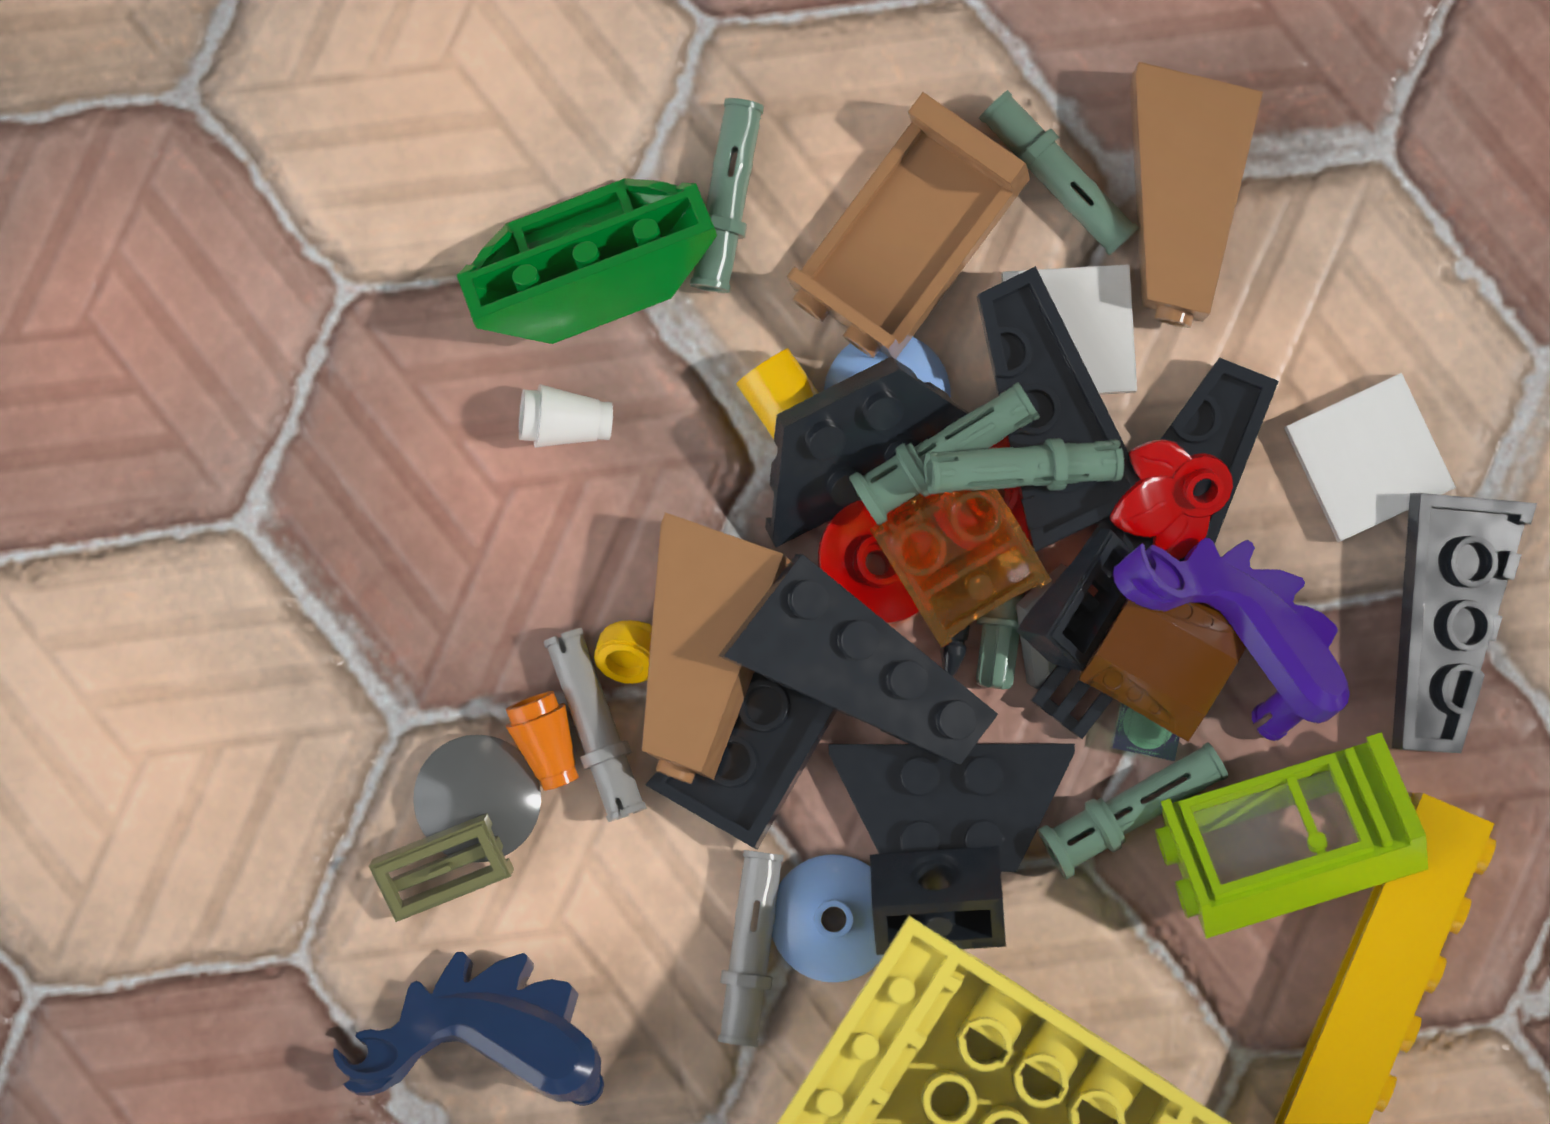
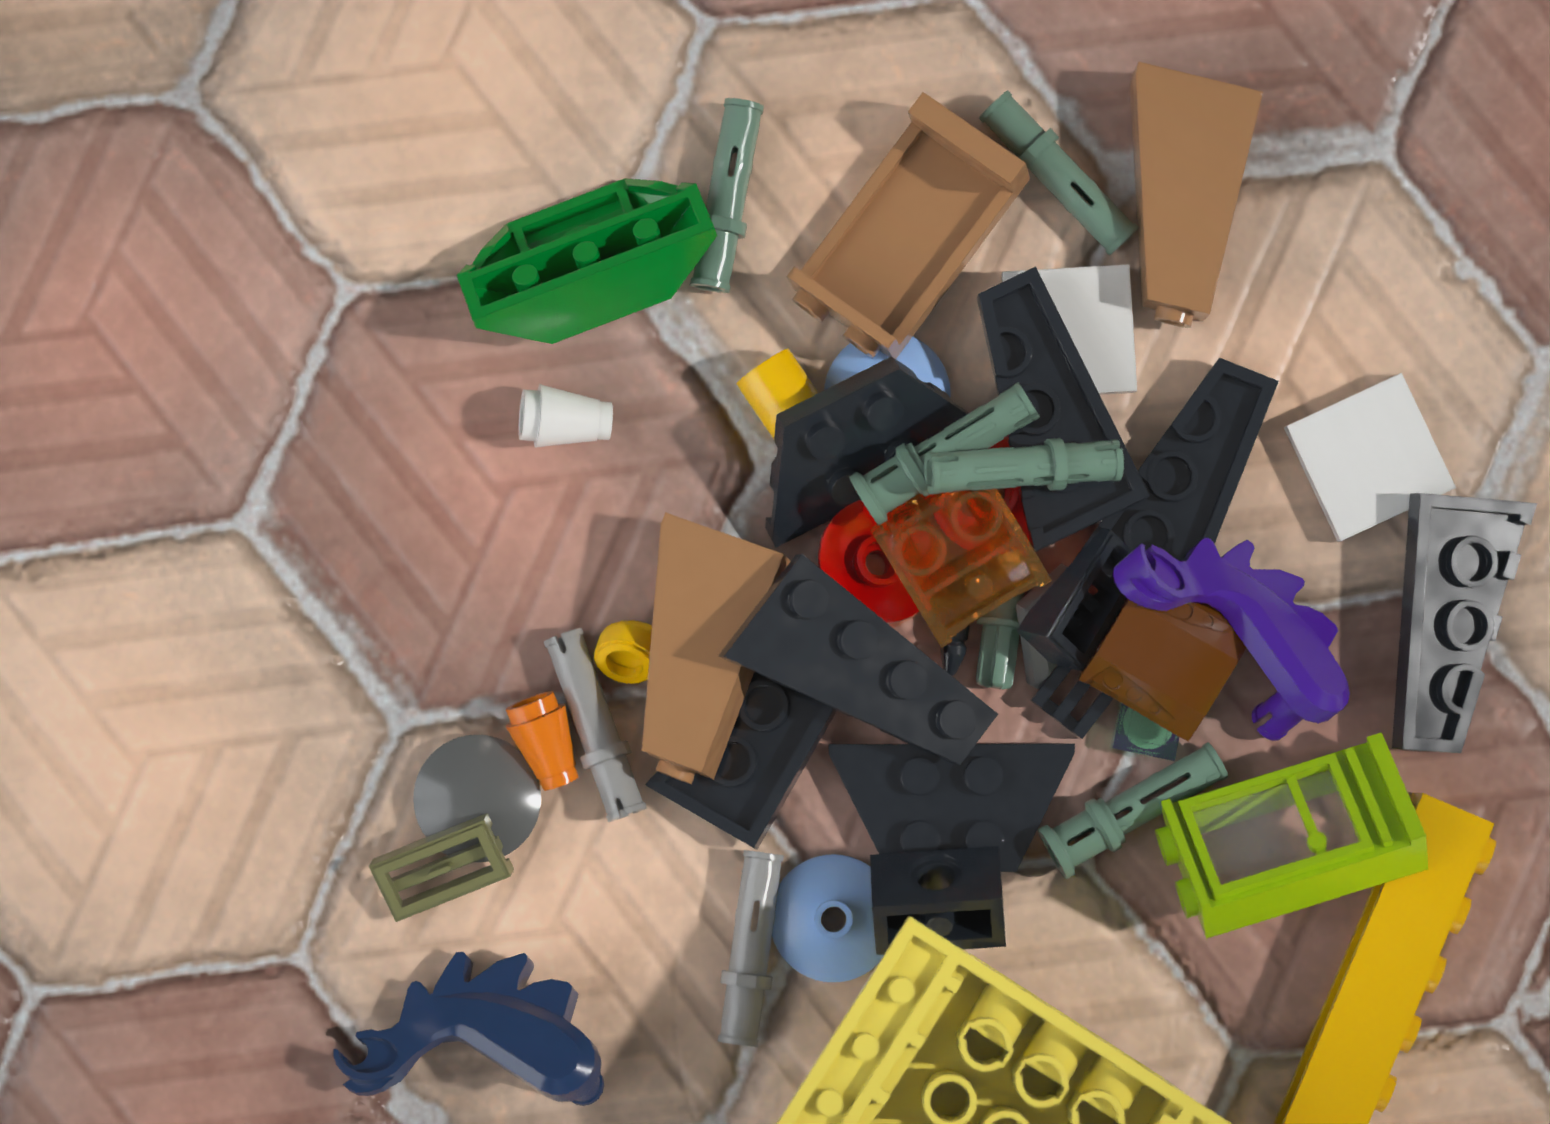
red plate [1110,440,1233,560] -> none

